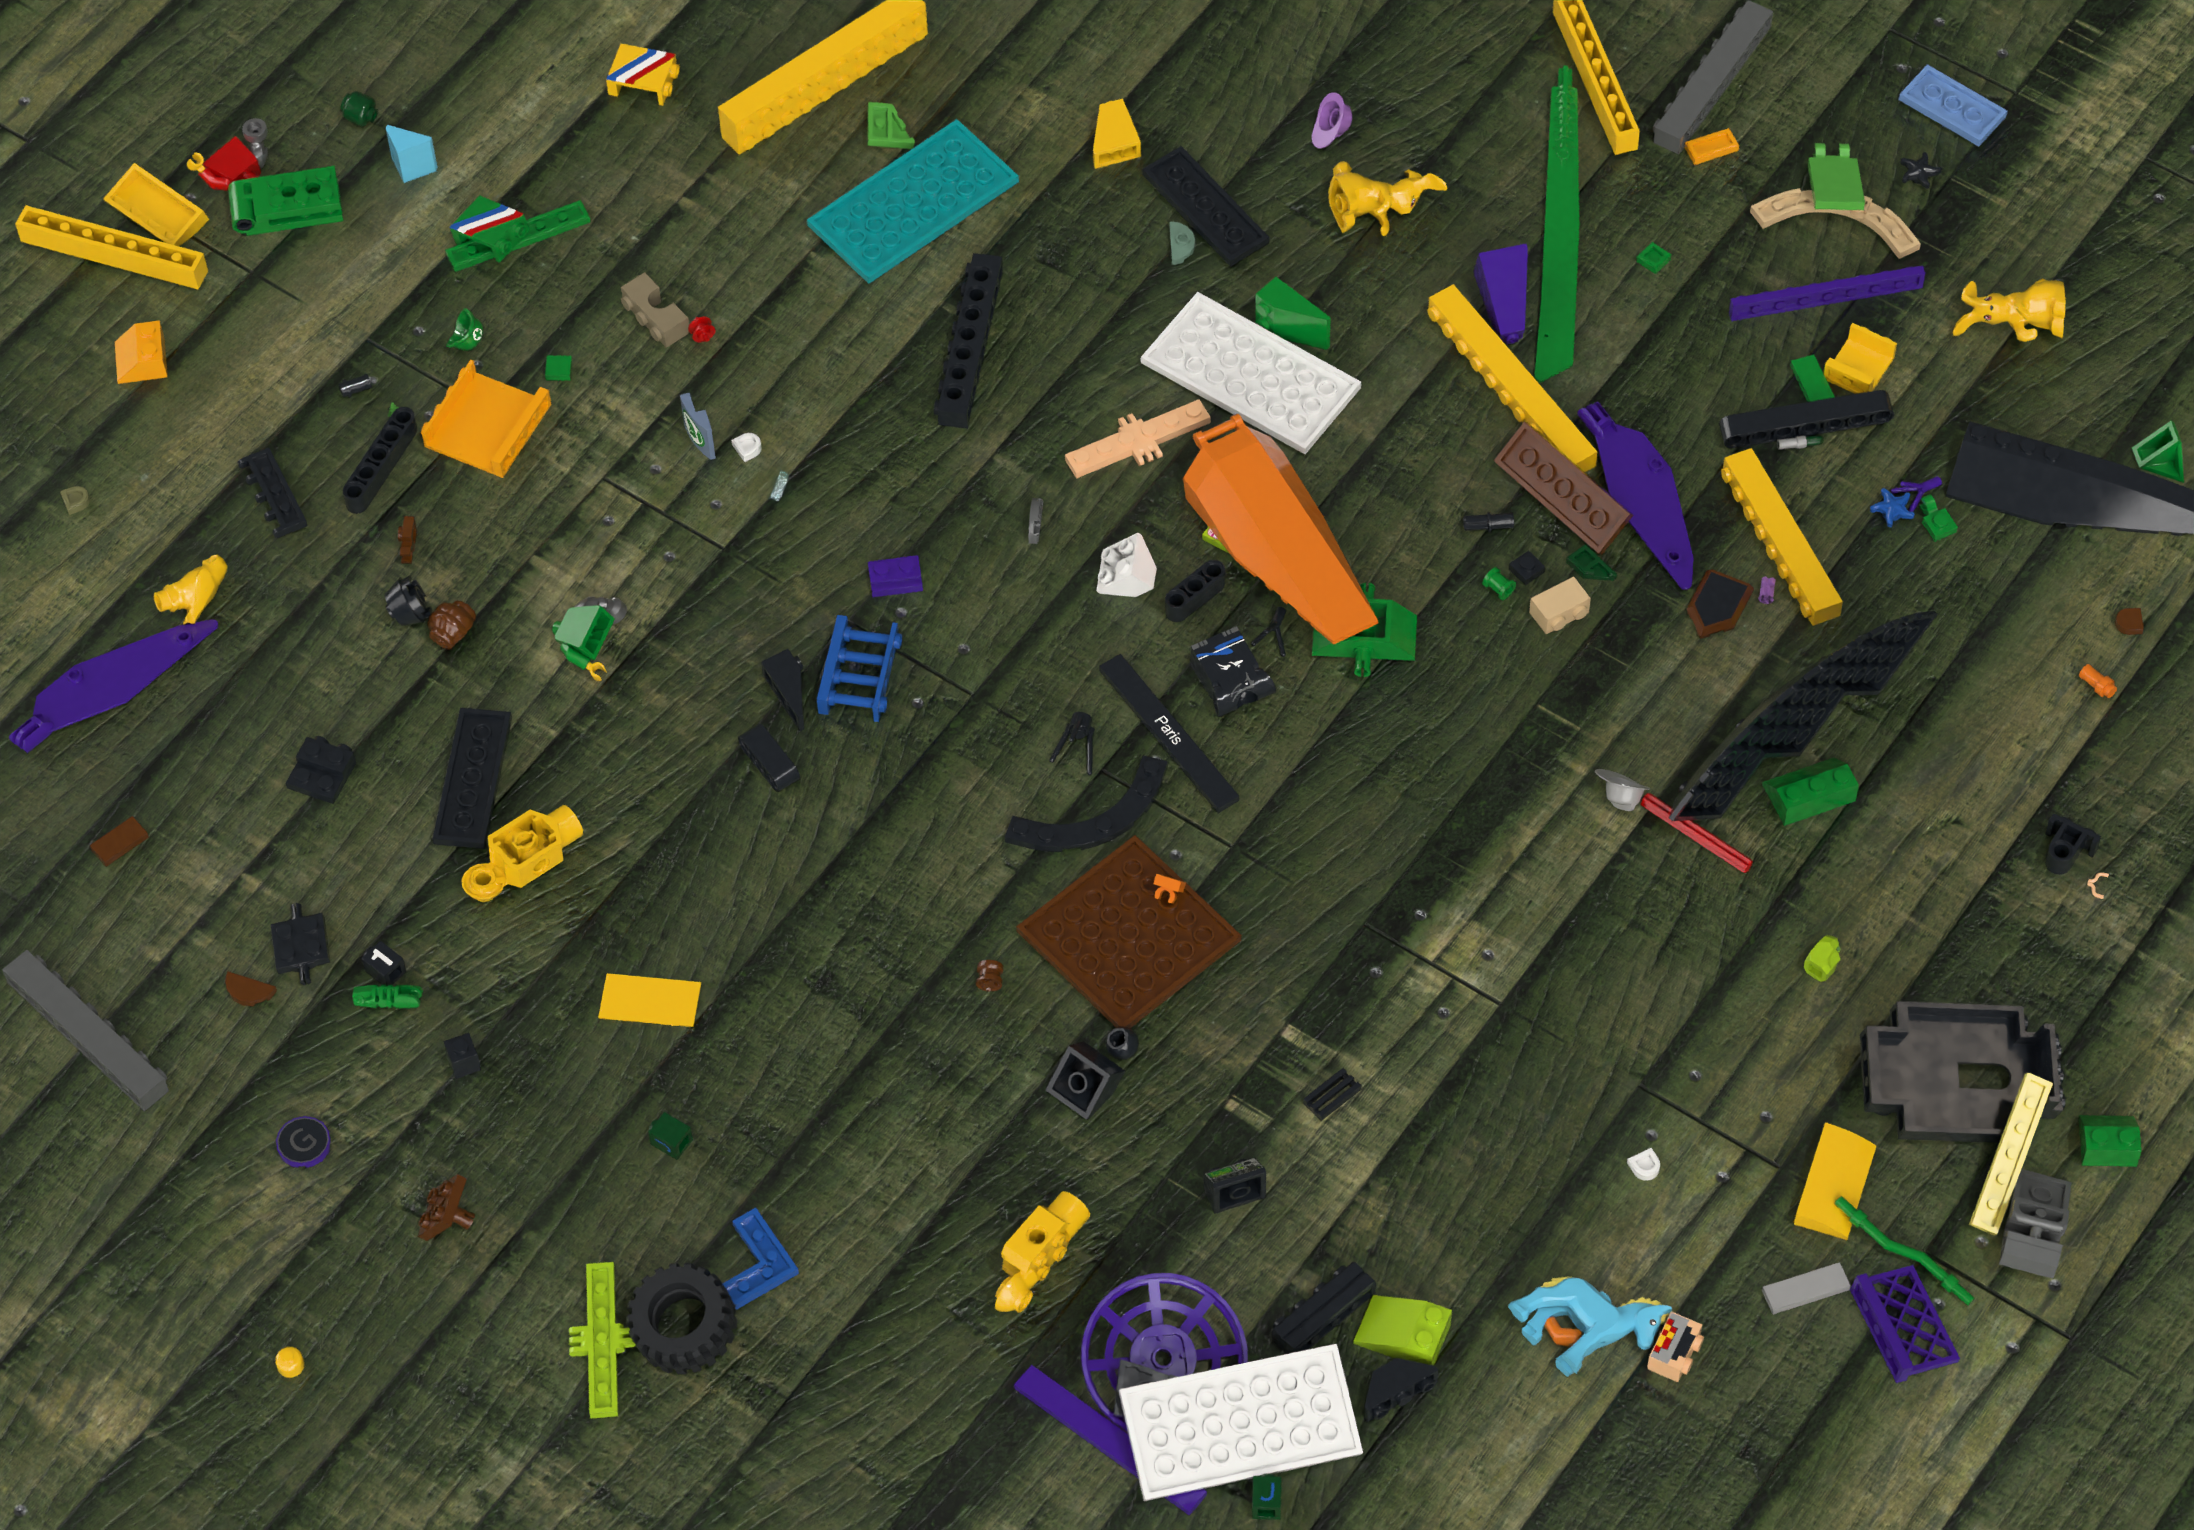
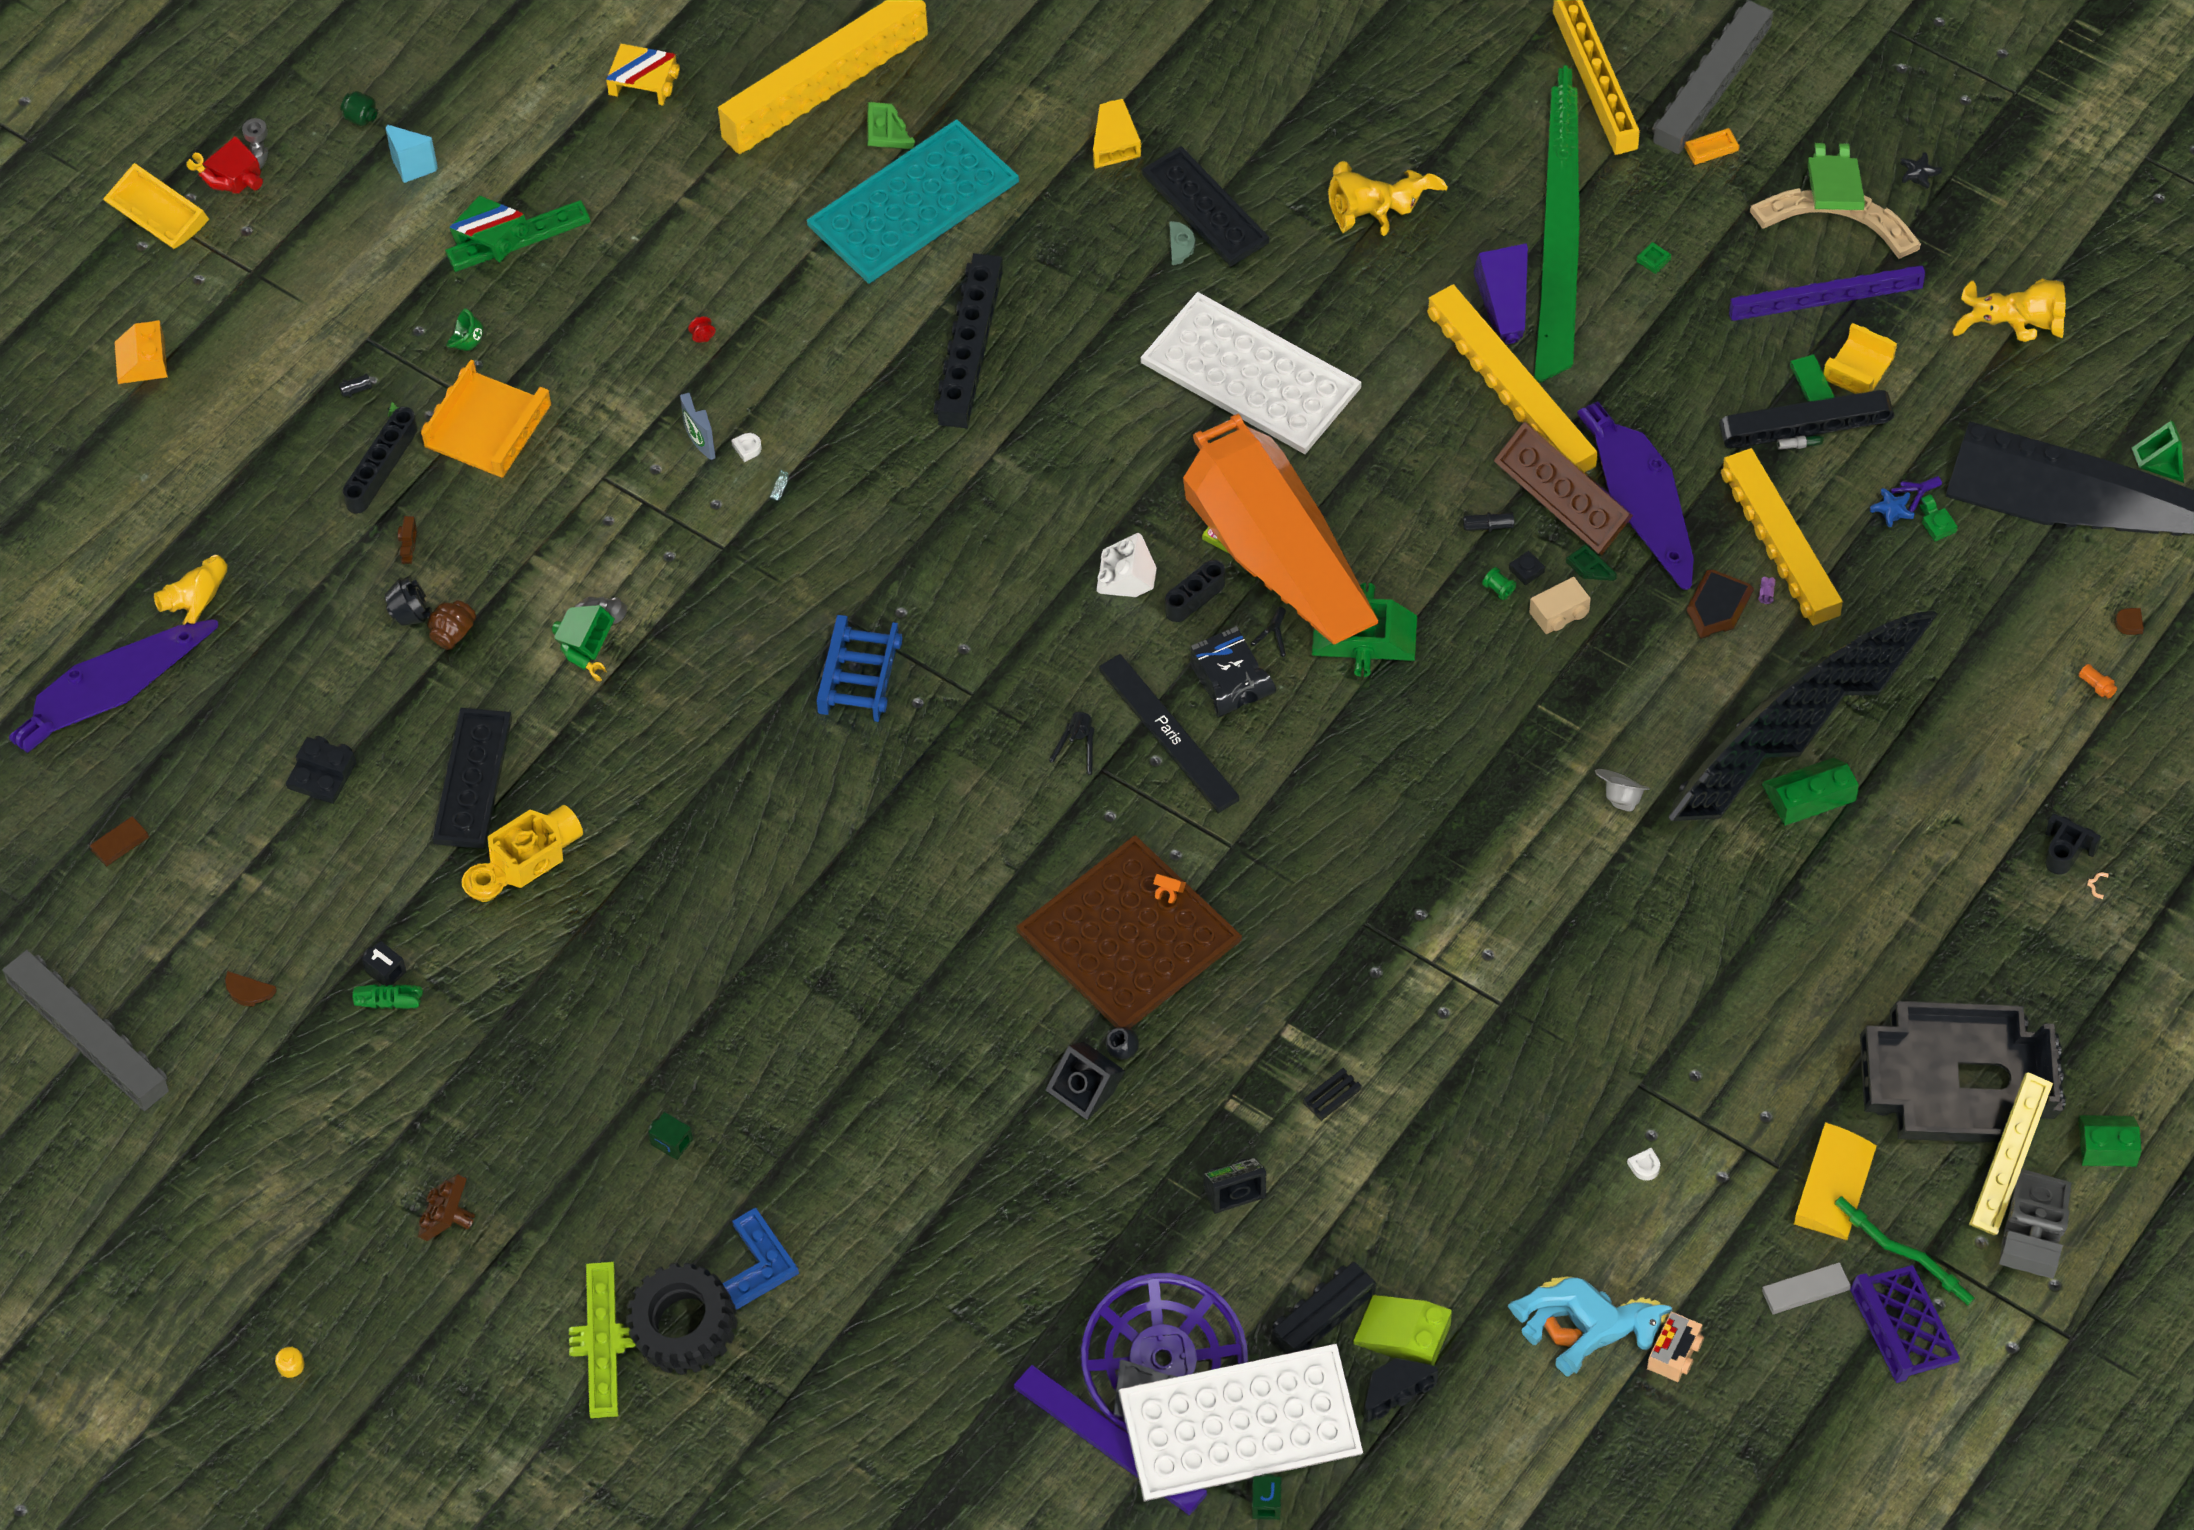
yellow brick [15,205,208,289] -> none
olive tile [60,486,90,515] -> none
green hinge [228,166,344,236] -> none
black hinge [237,447,308,538] -> none
black plate [271,903,330,985] -> none
black tile [276,1116,331,1168] -> none
black brick [443,1032,481,1079] -> none
green tile [545,355,572,381] -> none
yellow window [598,973,701,1027] -> none
dark tan arch [621,272,690,348] -> none
black beam [738,724,800,792] -> none
black slope [761,649,804,731] -> none
dark purple plate [868,555,923,597] -> none
reddish brown wheel [976,960,1004,991] -> none
yellow brick [995,1191,1090,1313] -> none
black plate [1005,755,1168,852] -> none
dark grey tile [1029,498,1044,544] -> none
light nougat hinge [1065,399,1211,478] -> none
green slope [1255,277,1331,350] -> none
medium lavender piece [1312,92,1352,149] -> none
red axle [1641,793,1753,873] -> none
lime rock [1804,935,1841,982] -> none
medium blue plate [1899,64,2007,146] -> none

